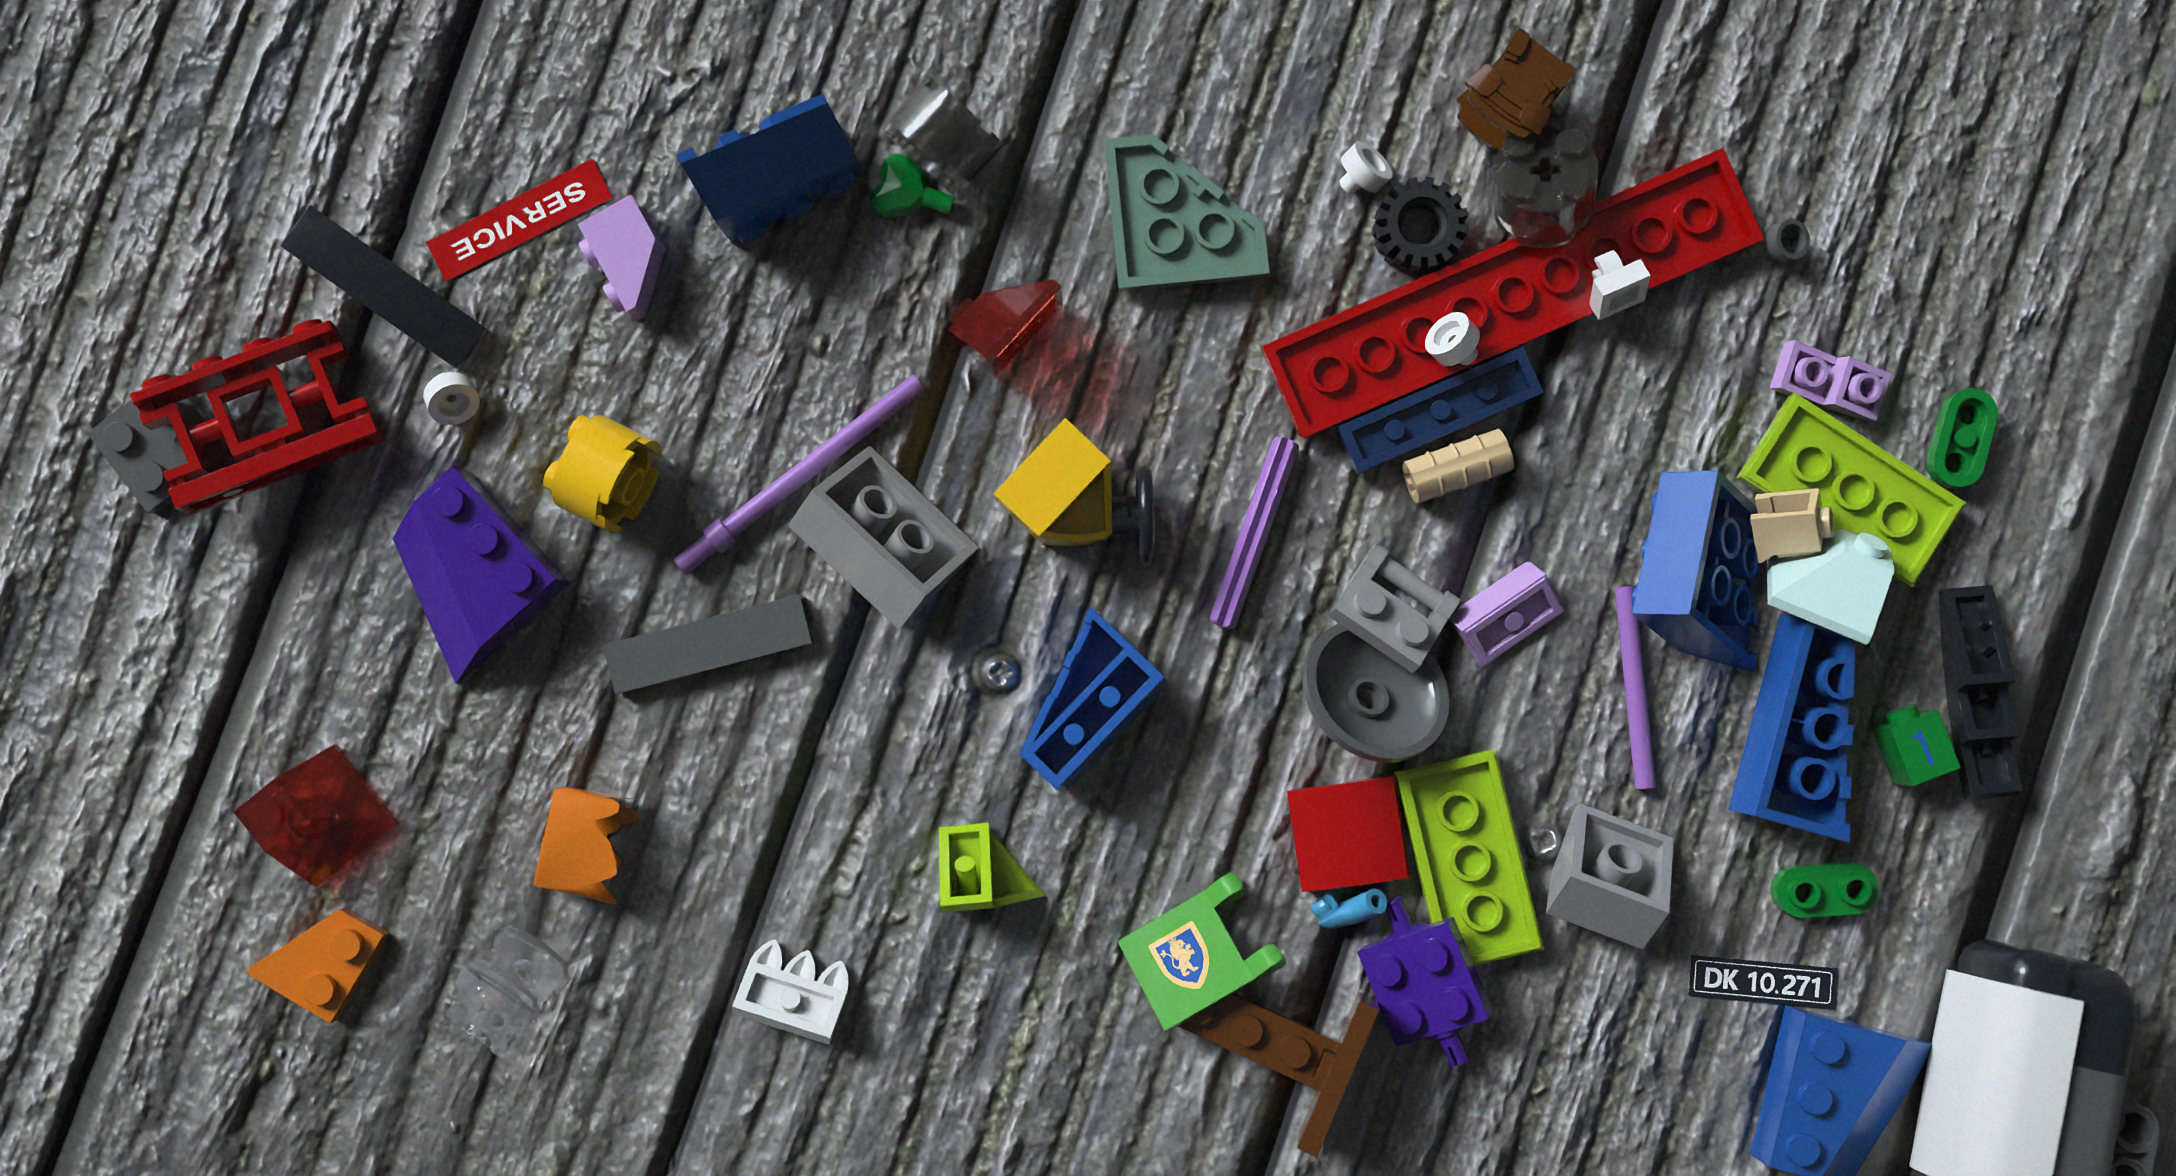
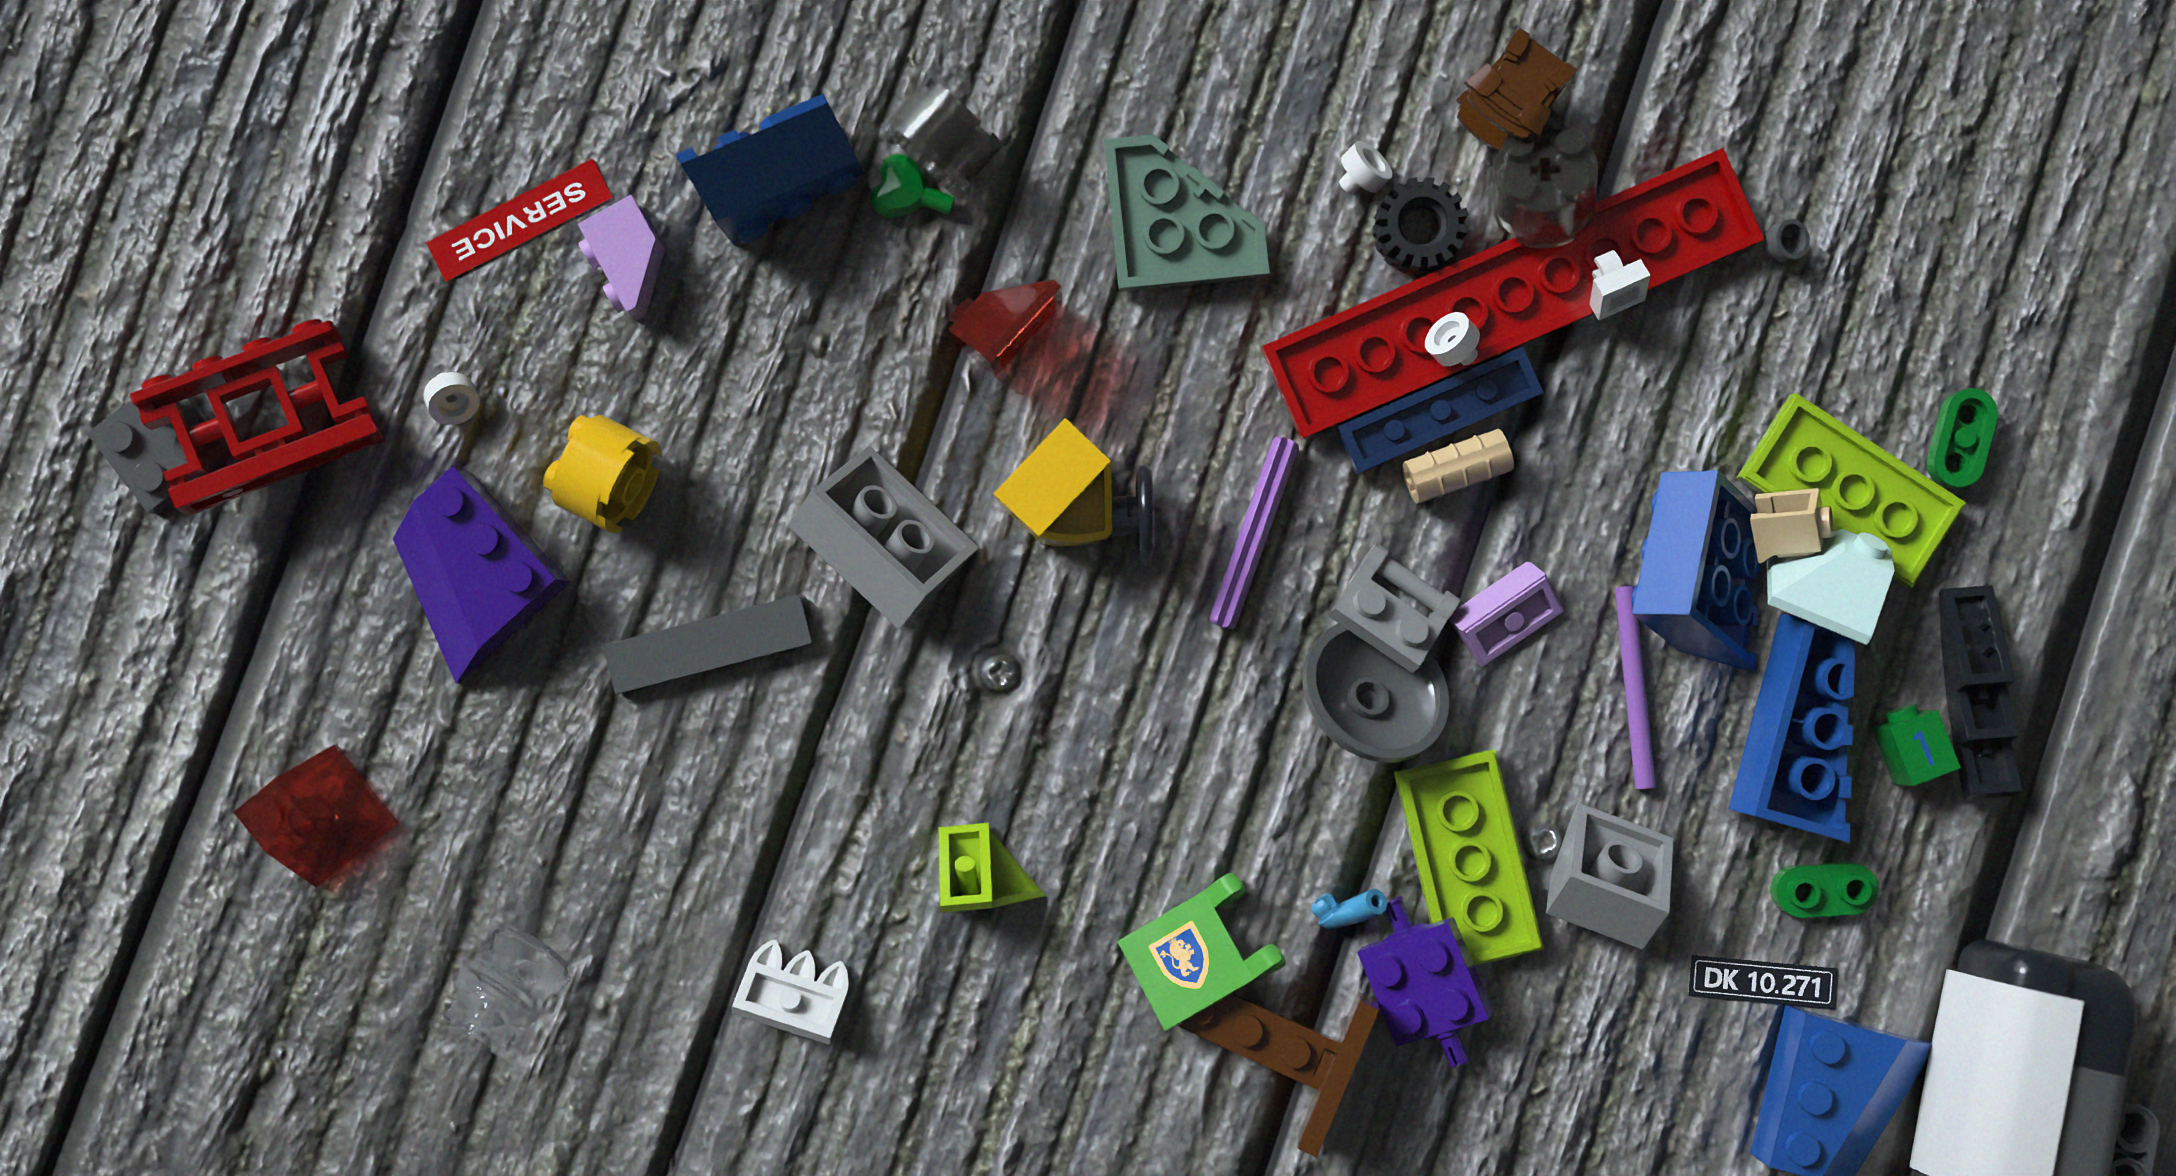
orange wing [246,907,390,1024] -> none
black slope [280,205,486,369] -> none
orange piece [533,787,641,904] -> none
medium lavender bar [674,375,925,575] -> none
blue wedge [1019,606,1169,794] -> none
red slope [1287,776,1410,892] -> none
lavender slope [1769,340,1891,422] -> none

